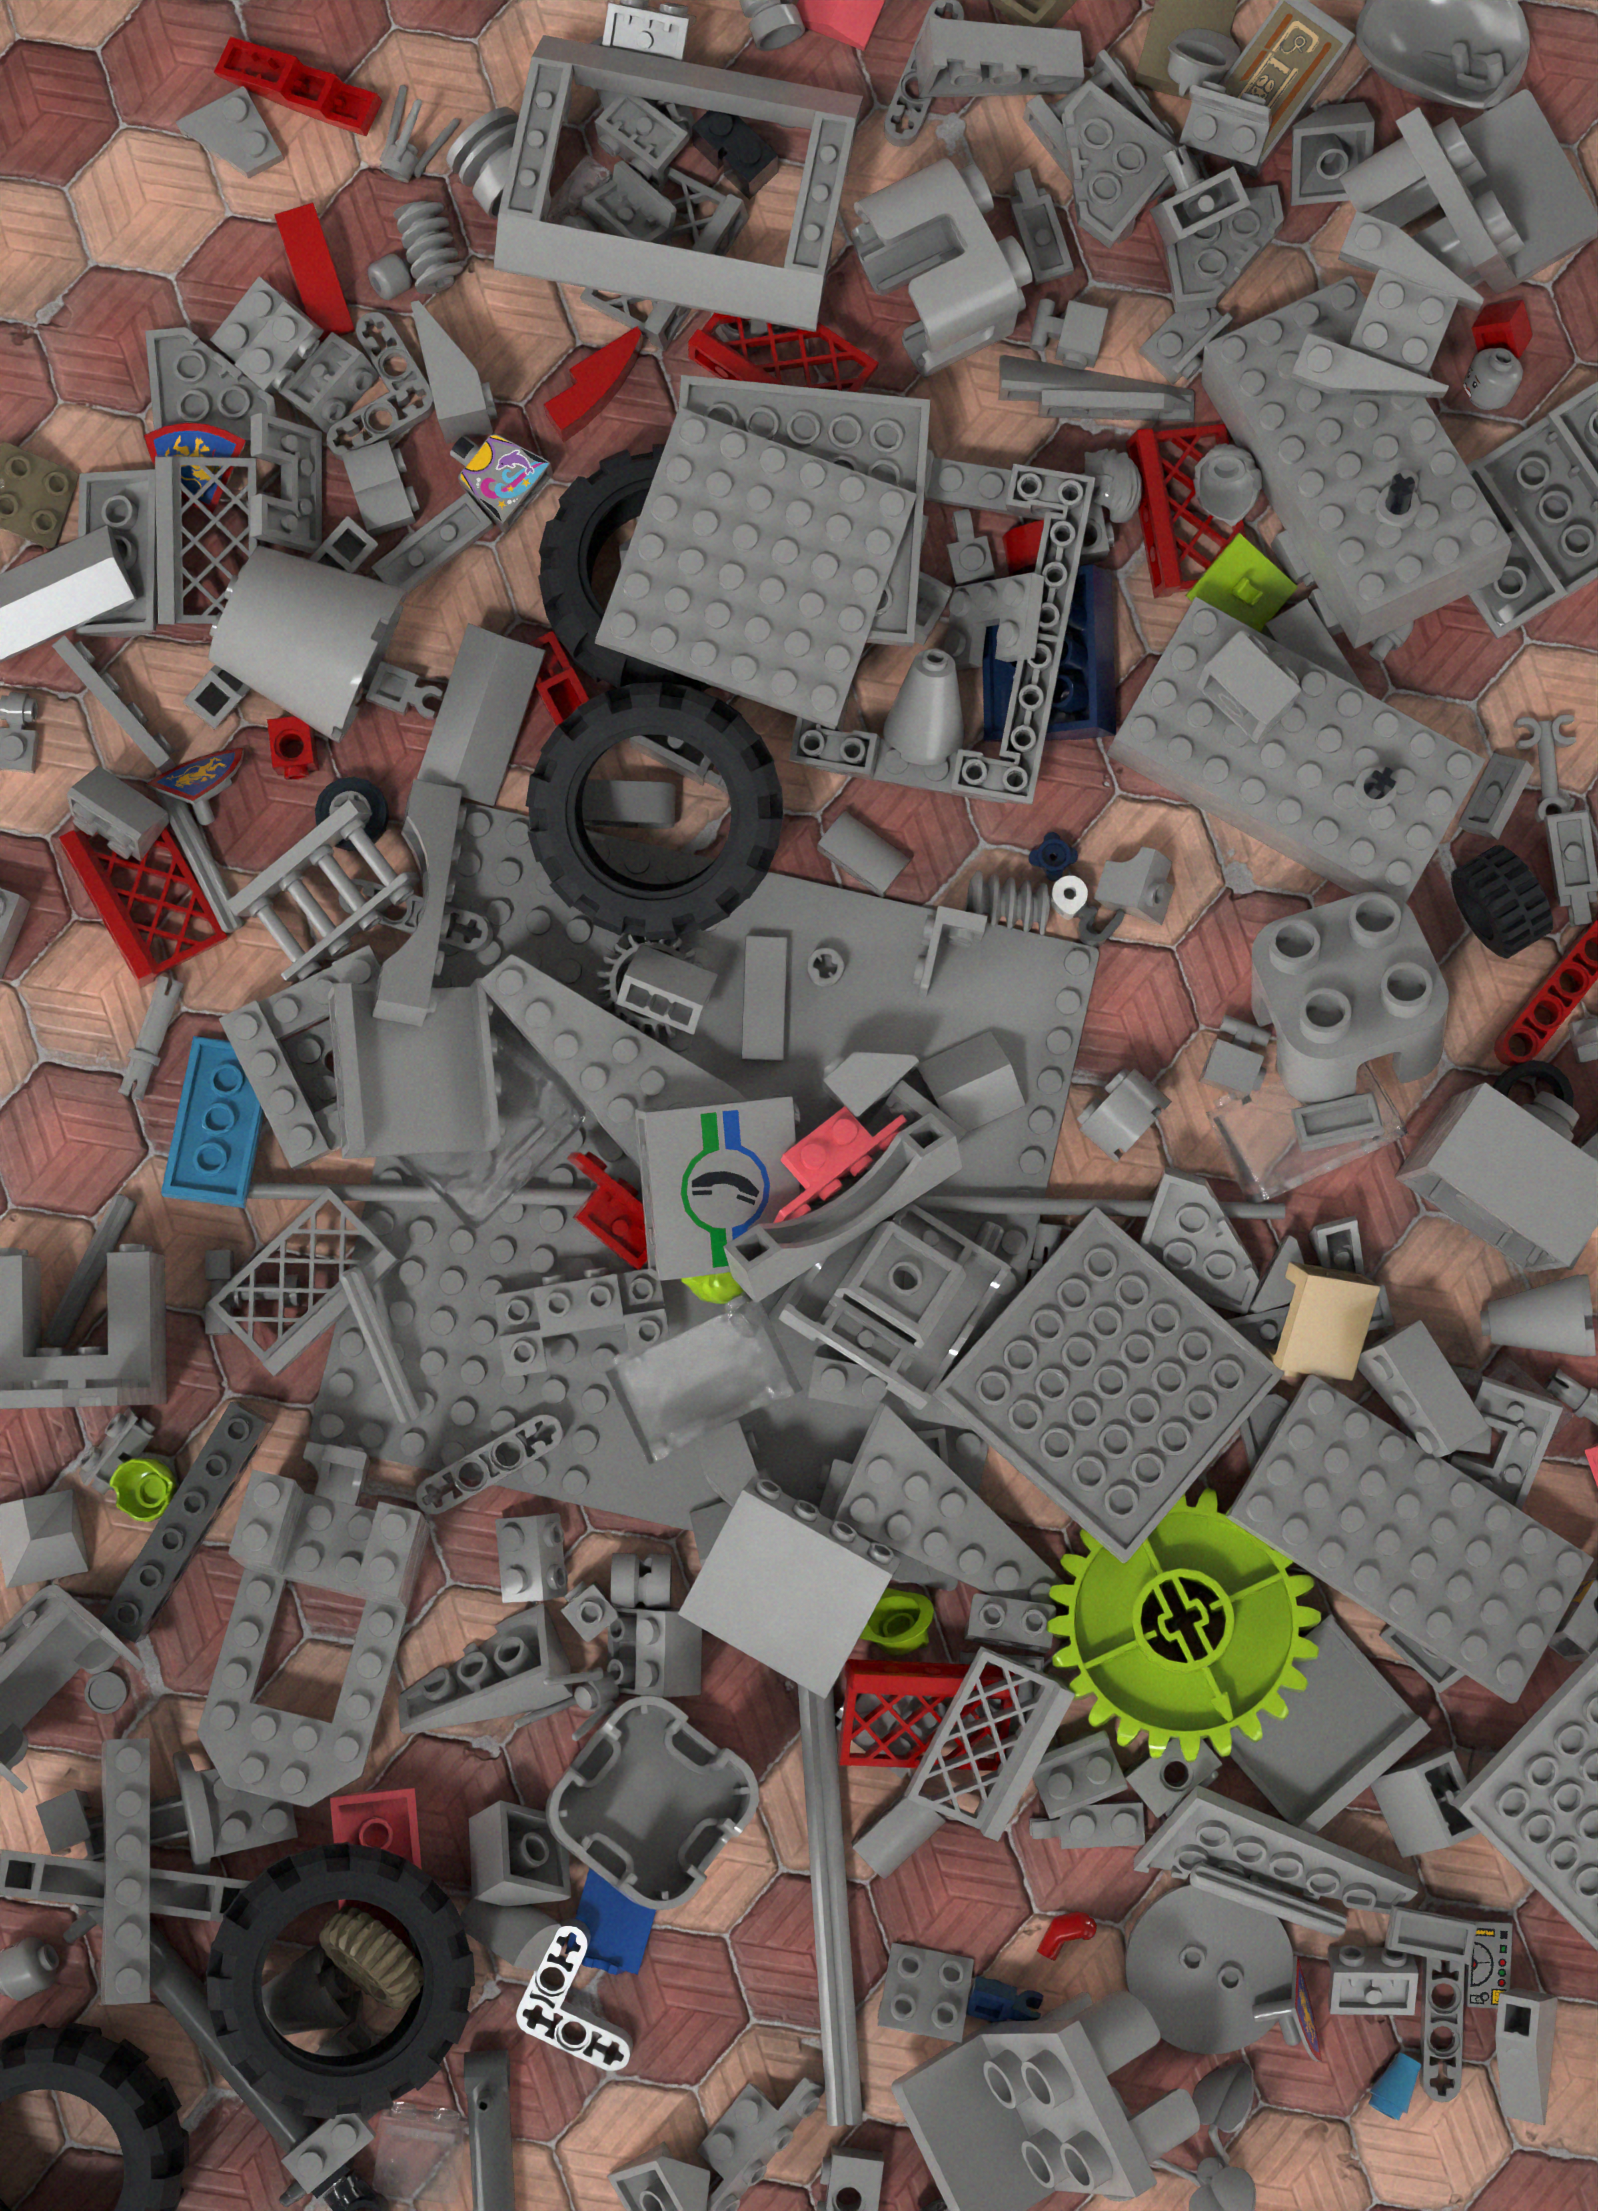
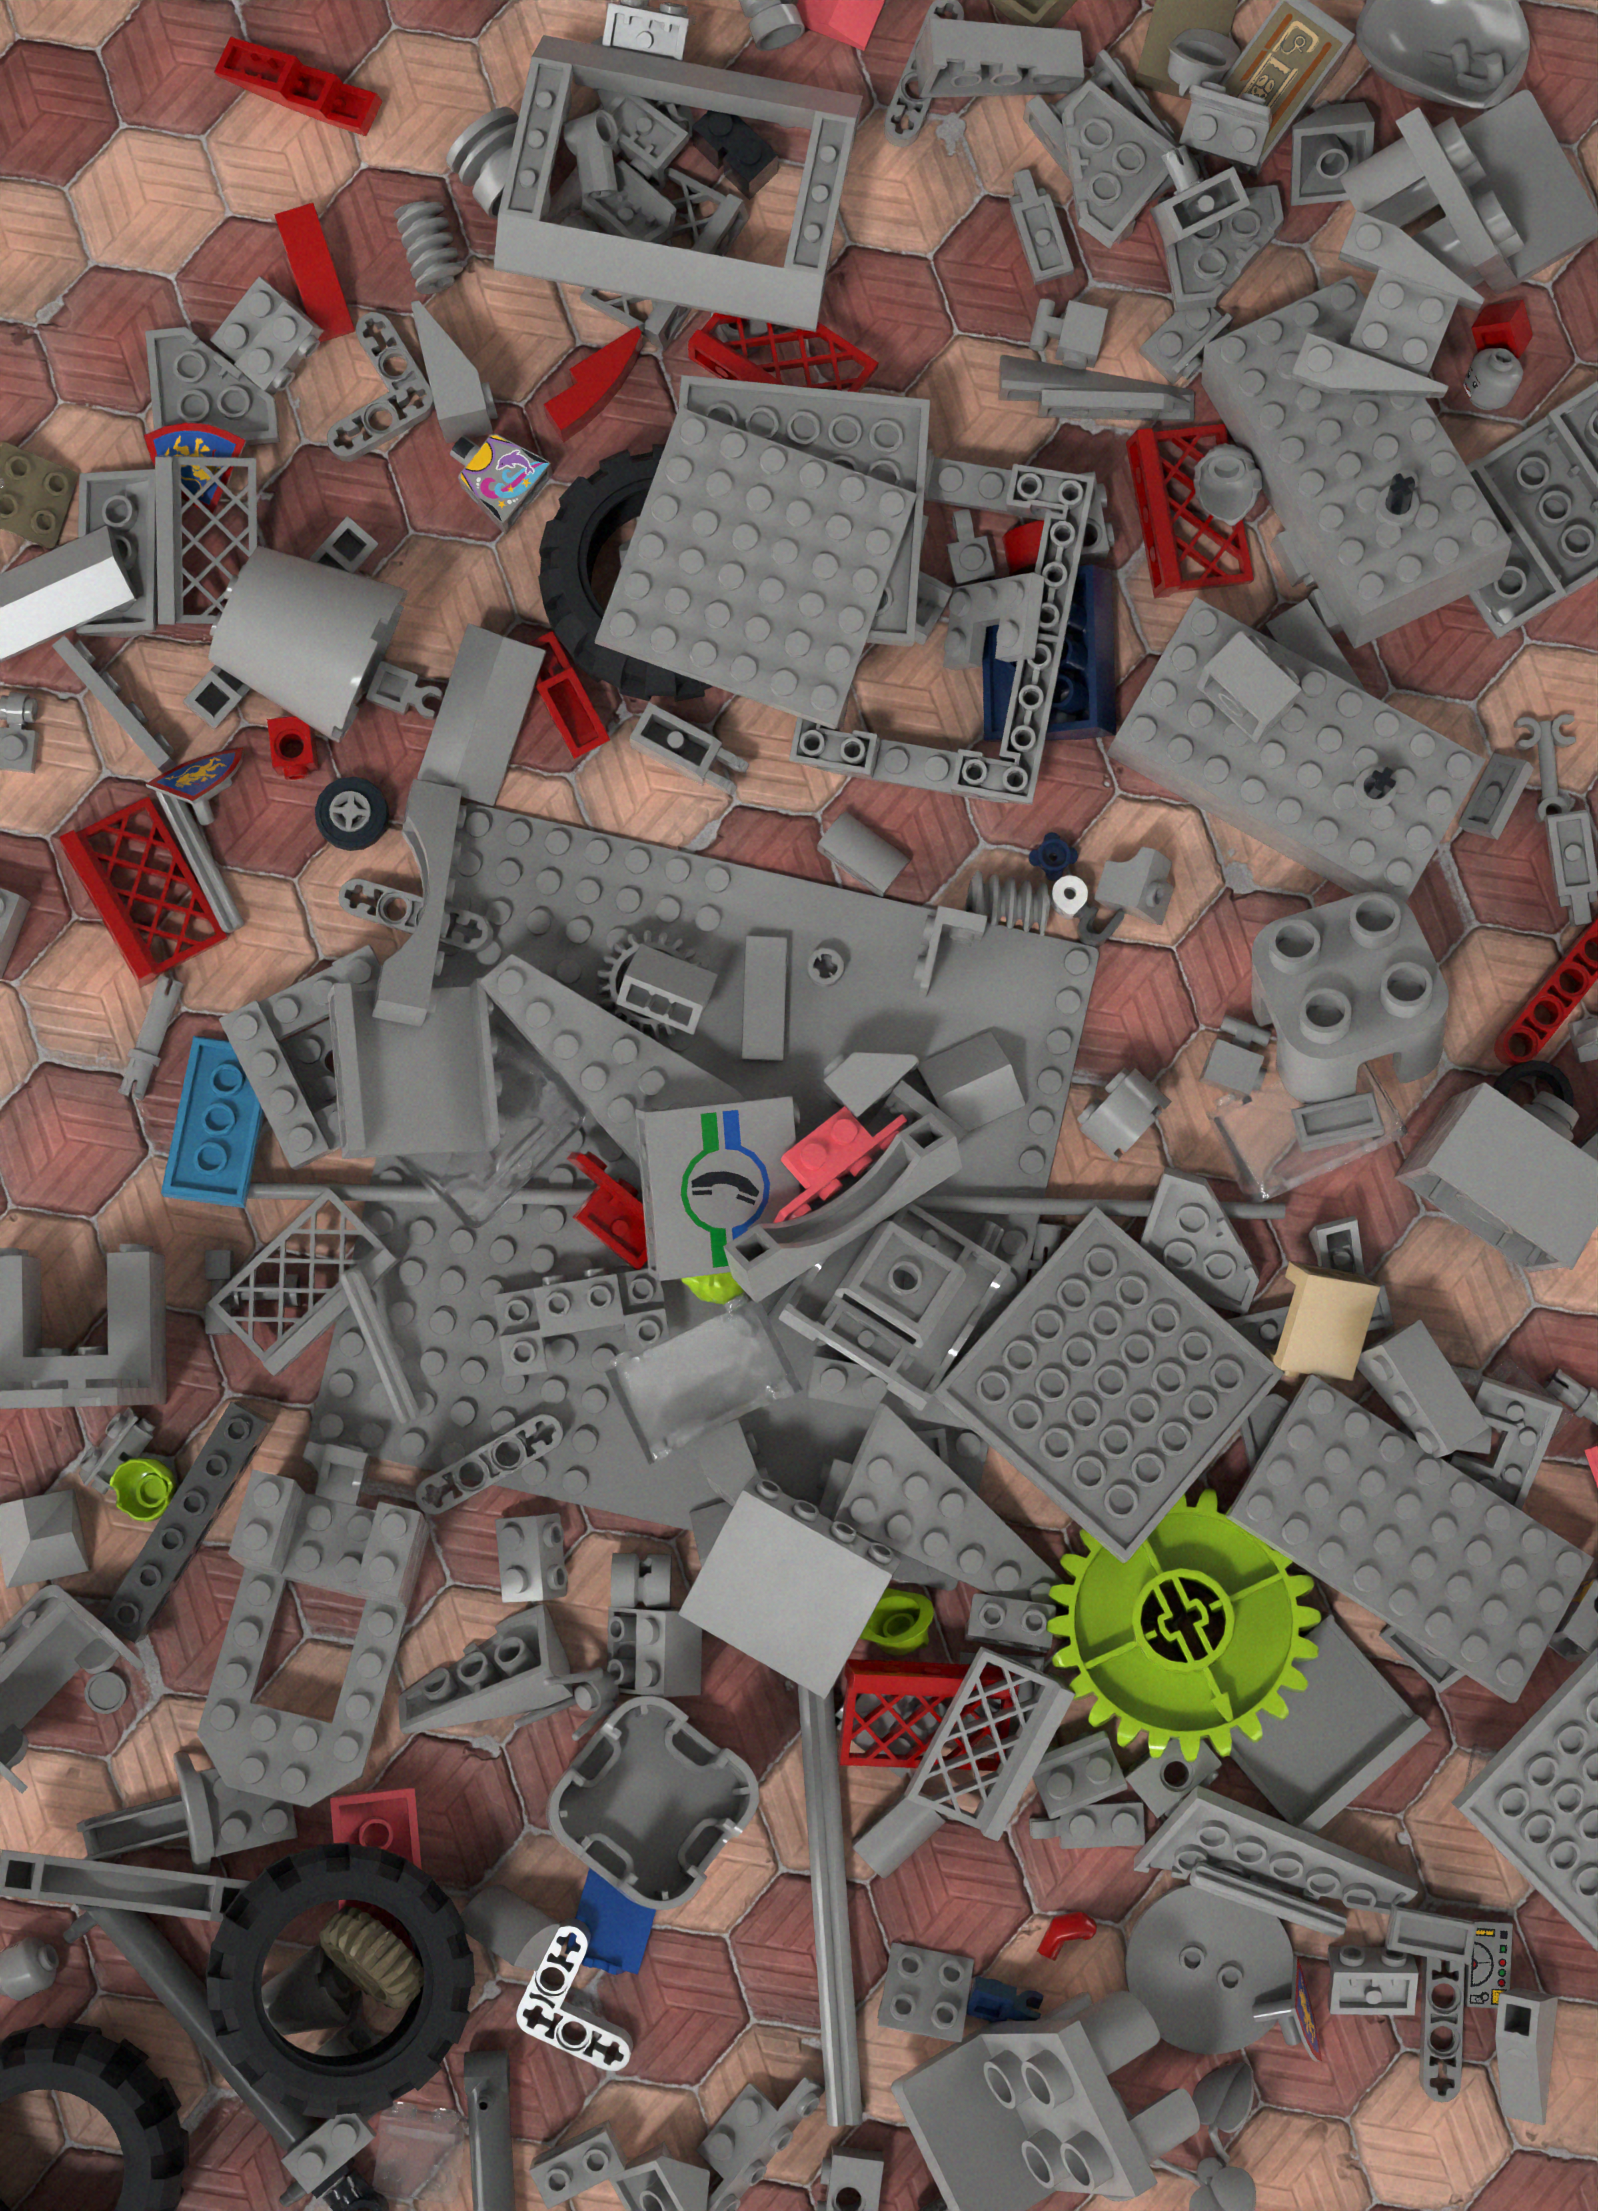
light grey panel [36,1789,93,1856] -> none
light grey axle [43,1194,136,1348] -> none
light grey slope [67,766,169,861] -> none
light grey arch [101,1738,150,2005] -> none
light grey wing [176,86,284,179] -> none
light grey fence [226,799,421,981] -> none
light grey plate [250,413,322,553] -> none
light grey bracket [279,332,379,434] -> none
light grey brick [341,439,420,537] -> none
light grey piece [367,253,412,300] -> none
light grey plate [371,492,494,595] -> none
light grey plant [379,85,459,183] -> none
light grey slope [469,1800,571,1907] -> none
black tyre [525,681,784,940] -> none
light grey bracket [561,1581,619,1642] -> none
light grey beam [582,779,676,829] -> none
light grey piece [852,158,1032,378] -> none
light grey cone [883,649,965,765] -> none
light grey hair [1084,448,1143,523] -> none
lime piece [1185,533,1298,632] -> none
light grey slope [1248,1235,1304,1314] -> none
dark azure cone [1368,2052,1422,2121] -> none
light grey cylinder [1369,621,1414,661] -> none
light grey slope [1370,1745,1480,1858] -> none
black tyre [1451,845,1553,959] -> none
light grey cone [1480,1274,1596,1357] -> none
none -> light grey brick [529,2120,627,2209]
none -> light grey piece [564,109,619,199]

